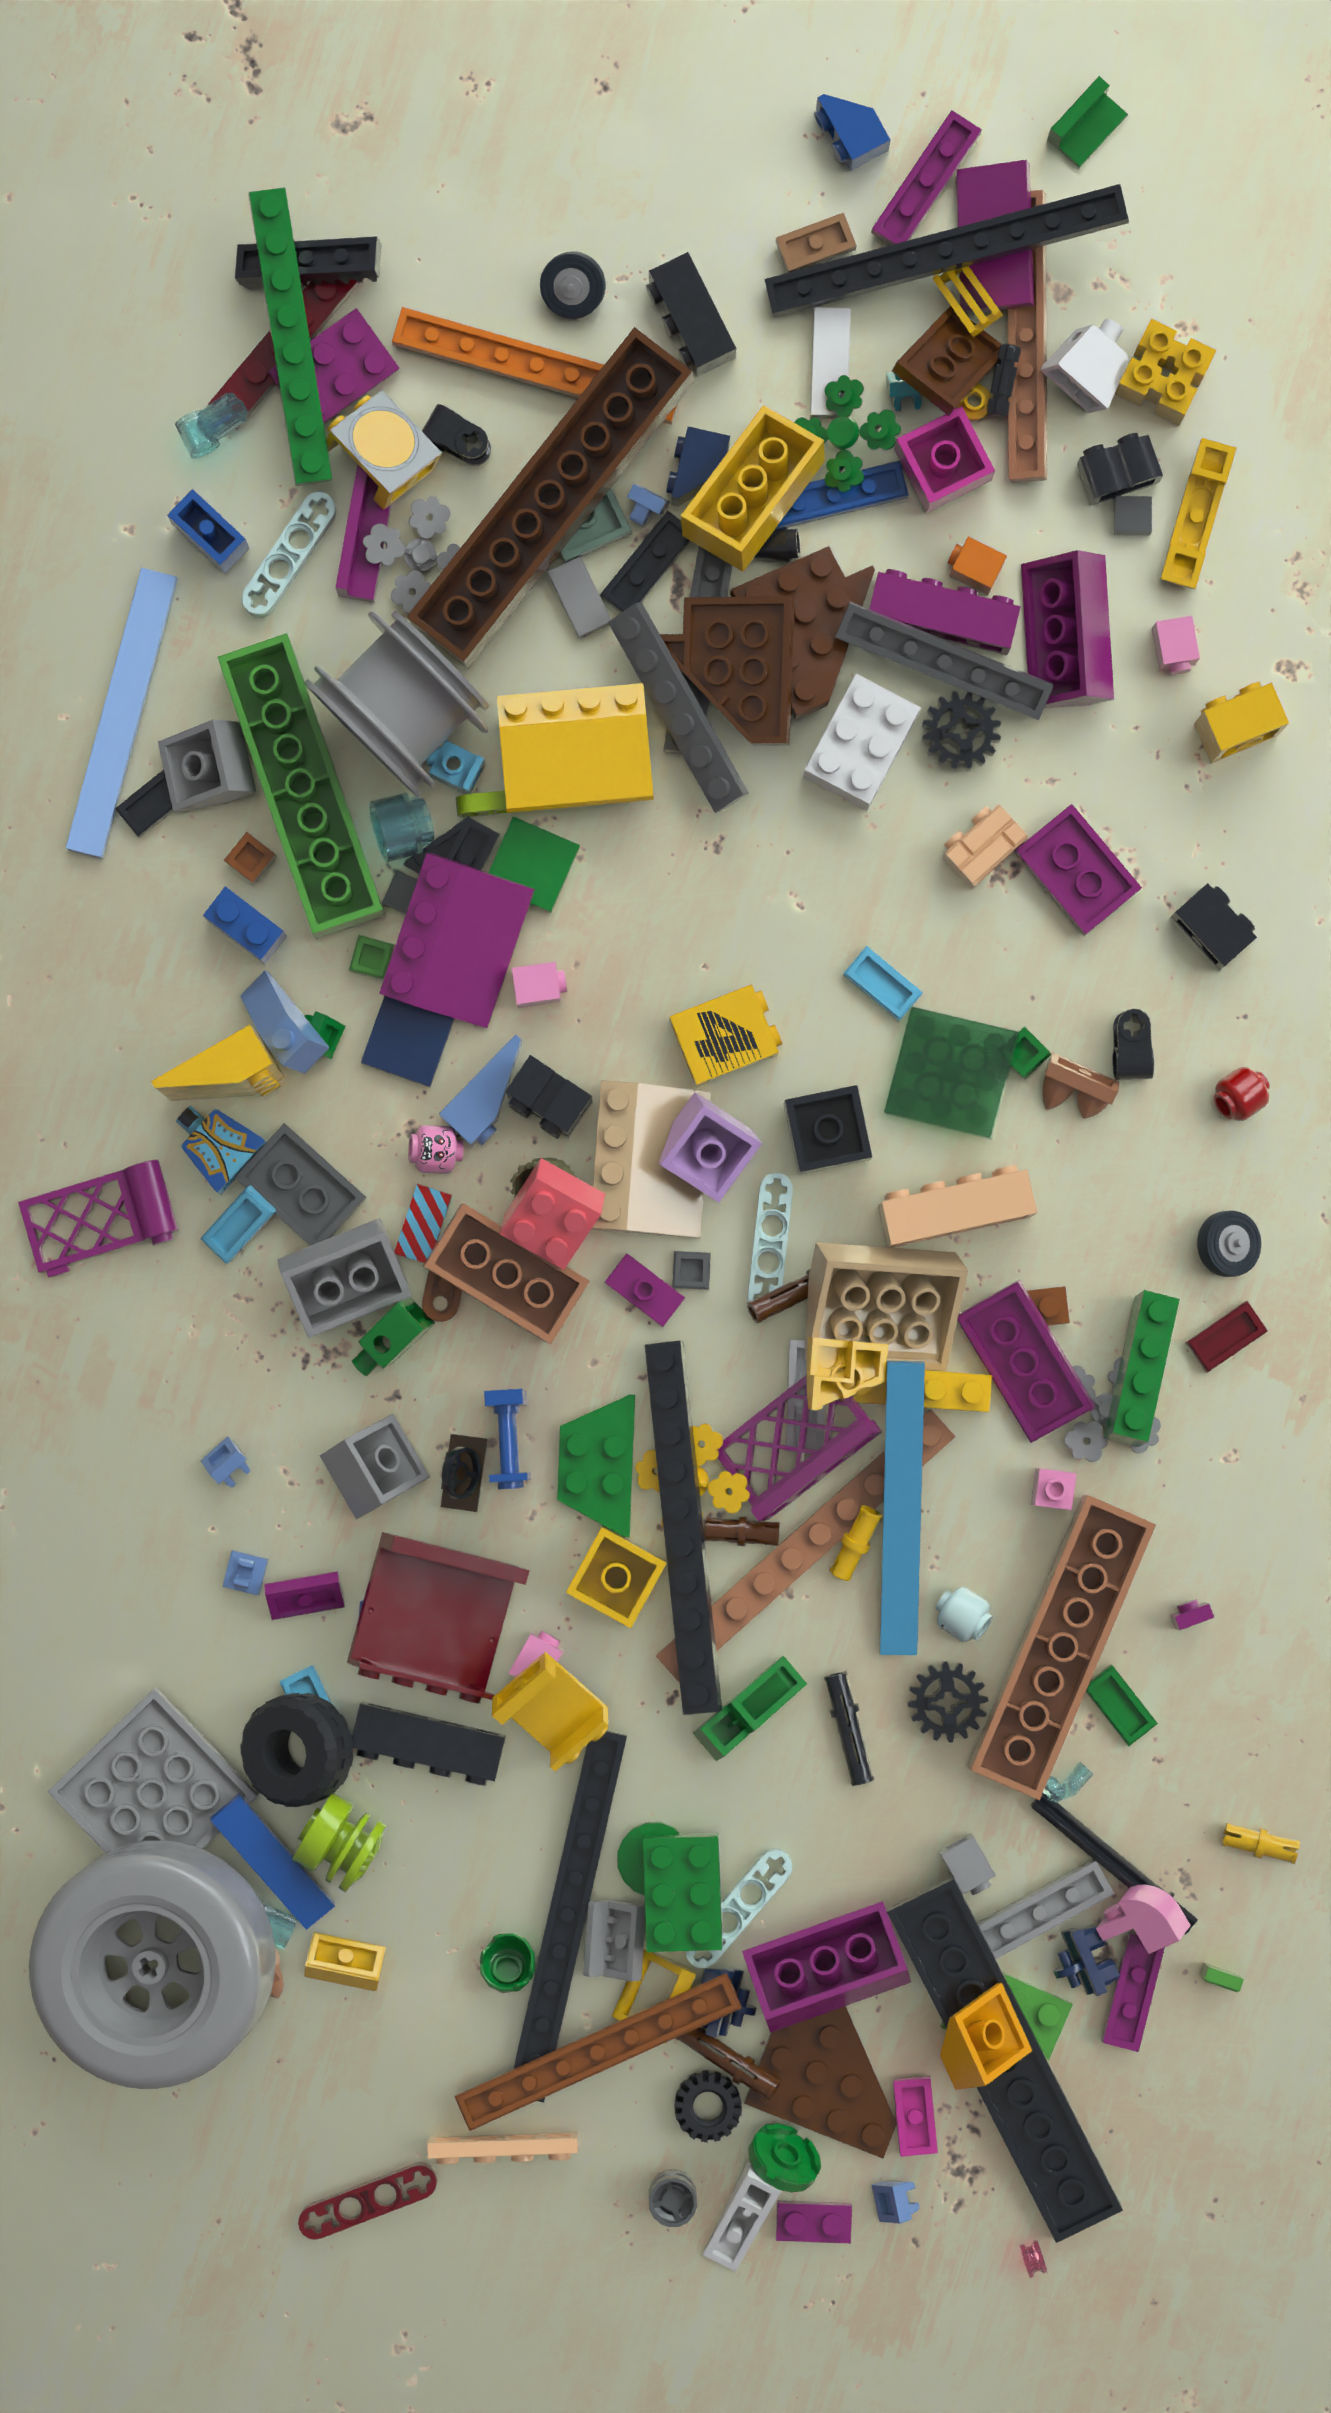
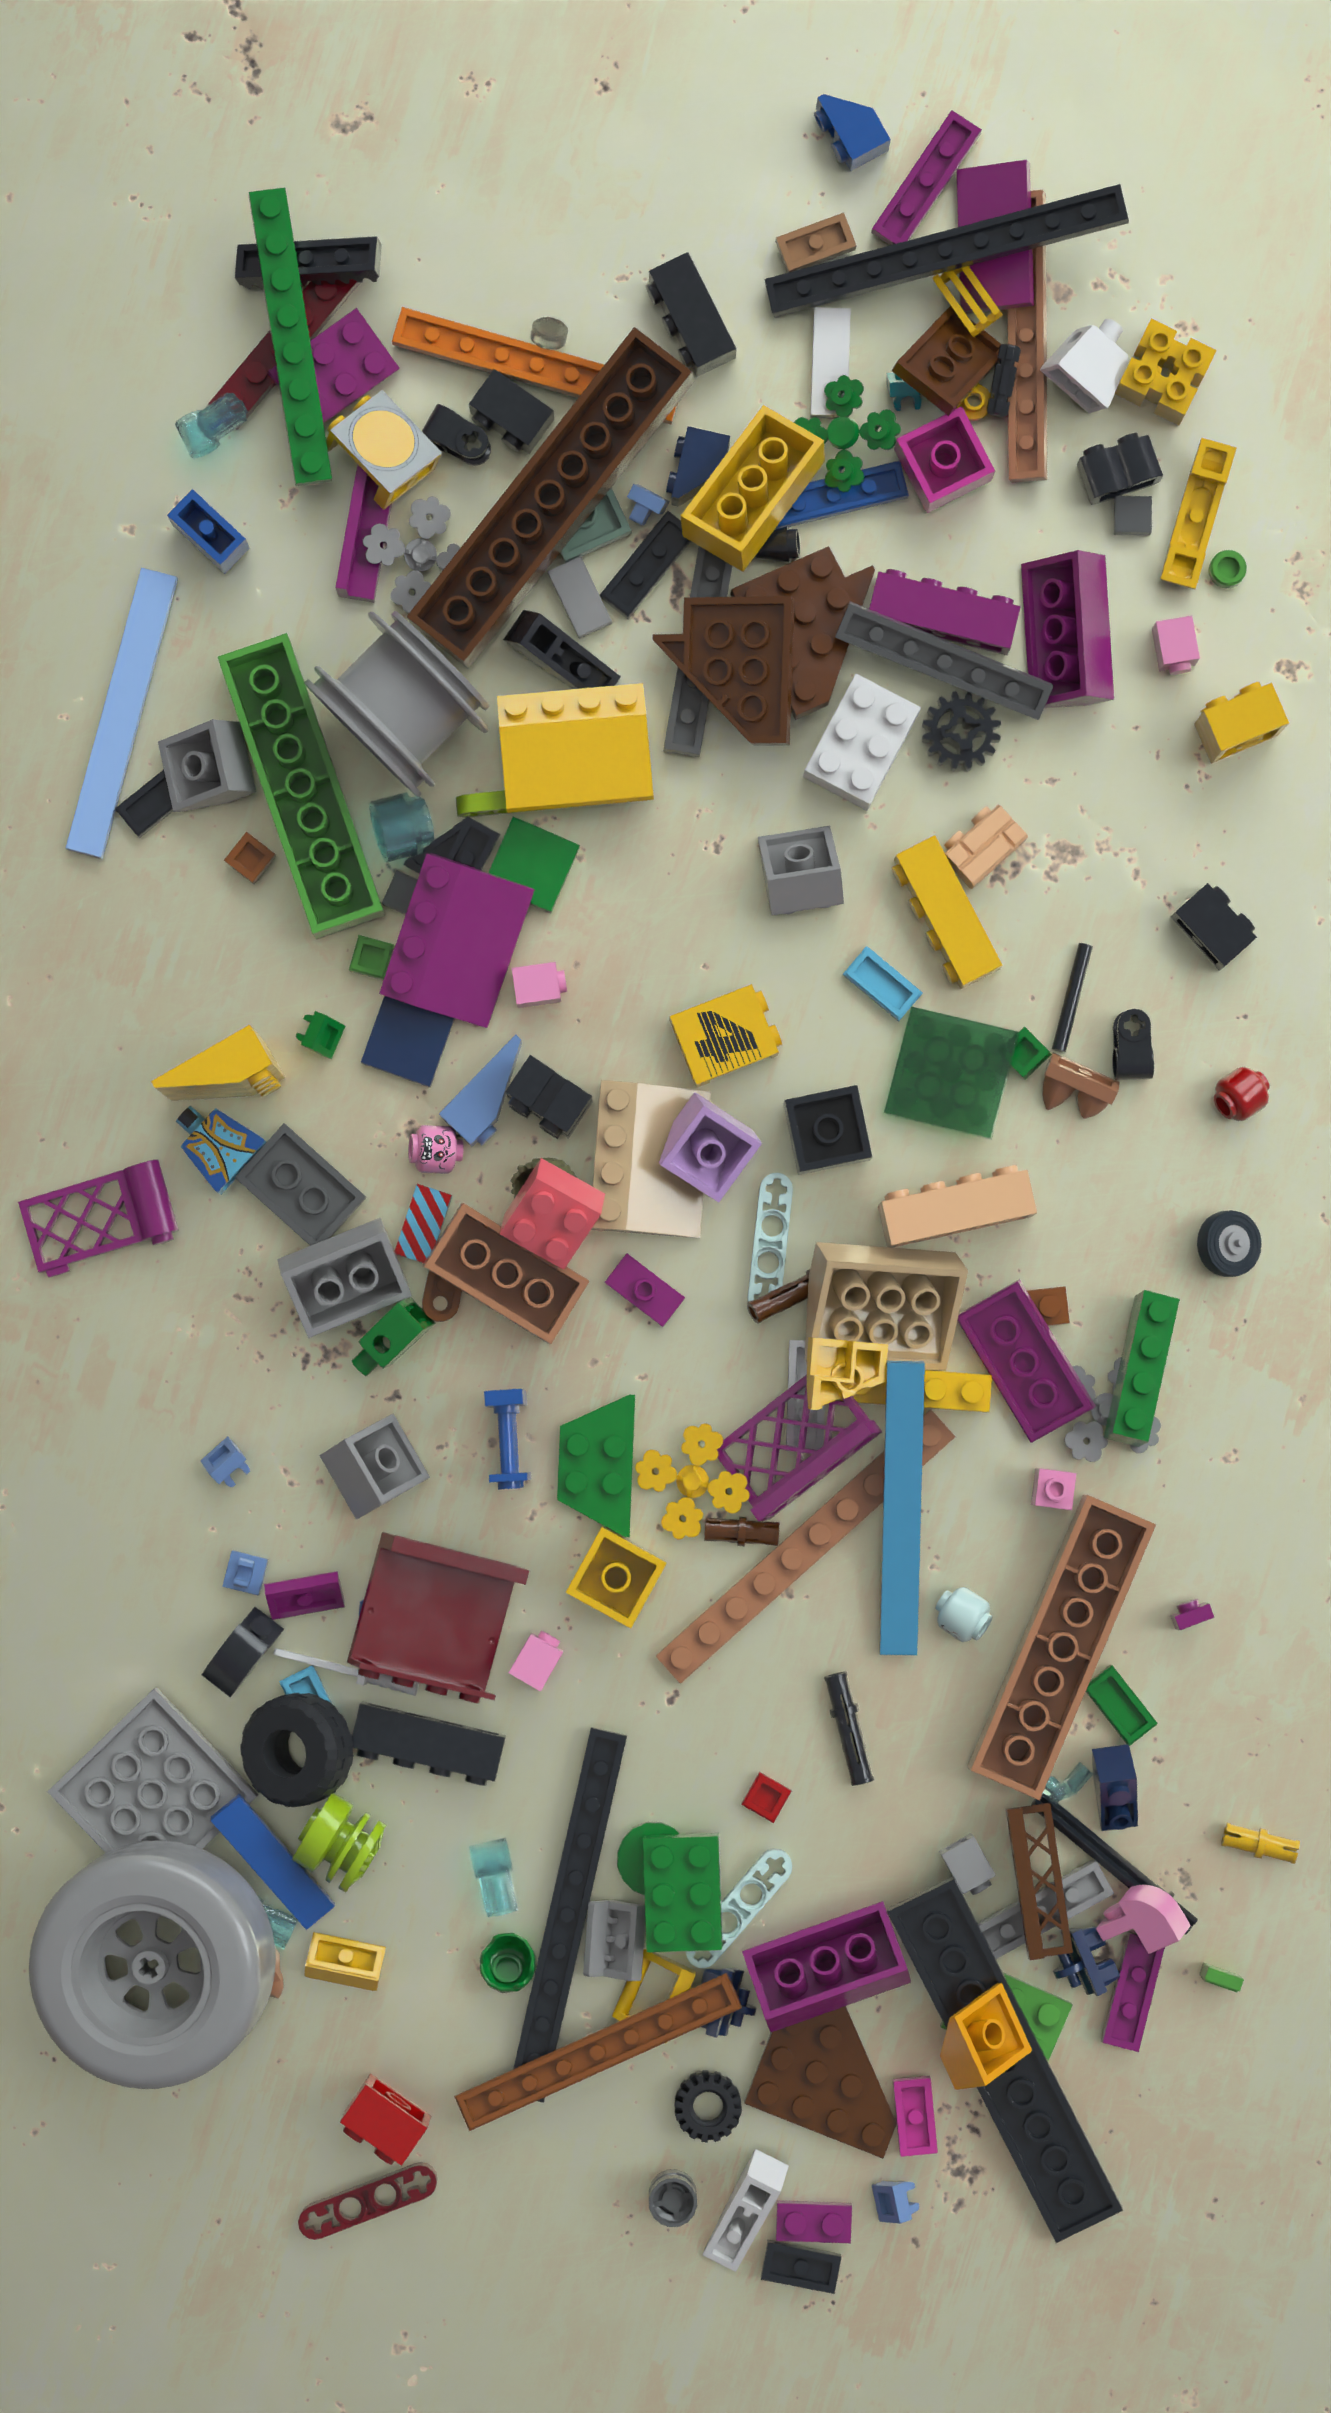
medium azure tile [200,1185,277,1264] -> none
blue brick [203,886,287,965] -> none
medium blue slope [240,970,329,1074] -> none
light aqua beam [242,492,336,618] -> none
medium azure brick [426,740,486,794] -> none
light nougat plate [427,2132,578,2164] -> none
piece [440,1434,488,1512] -> none
yellow panel [492,1651,608,1772] -> none
black wheel [540,251,606,319] -> none
dark grey plate [608,602,749,813] -> none
black plate [645,1340,723,1715] -> none
dark grey tile [672,1251,711,1290] -> none
reddish brown pin [675,2027,781,2101] -> none
green slope [693,1656,807,1761] -> none
green tile [748,2123,821,2193] -> none
yellow pin [829,1505,883,1581] -> none
black gear [907,1661,988,1743] -> none
orange brick [947,536,1007,595] -> none
magenta plate [1014,804,1142,936] -> none
clear pink bush [1019,2240,1048,2278] -> none
green panel [1047,76,1128,168] -> none
dark red tile [1185,1301,1268,1373] -> none
none -> black brick [201,1607,284,1698]
none -> white sword [273,1648,419,1696]
none -> red brick [340,2073,431,2166]
none -> black brick [469,369,554,454]
none -> clear light blue piece [469,1838,518,1917]
none -> black slope [503,610,621,689]
none -> clear smoke tile [530,317,568,350]
none -> red tile [741,1771,792,1823]
none -> light grey slope [758,826,844,915]
none -> black plate [761,2240,842,2294]
none -> yellow brick [892,835,1003,989]
none -> reddish brown fence [1005,1803,1073,1960]
none -> black bar [1052,943,1093,1053]
none -> dark blue slope [1092,1744,1138,1831]
none -> bright green tile [1209,550,1247,589]

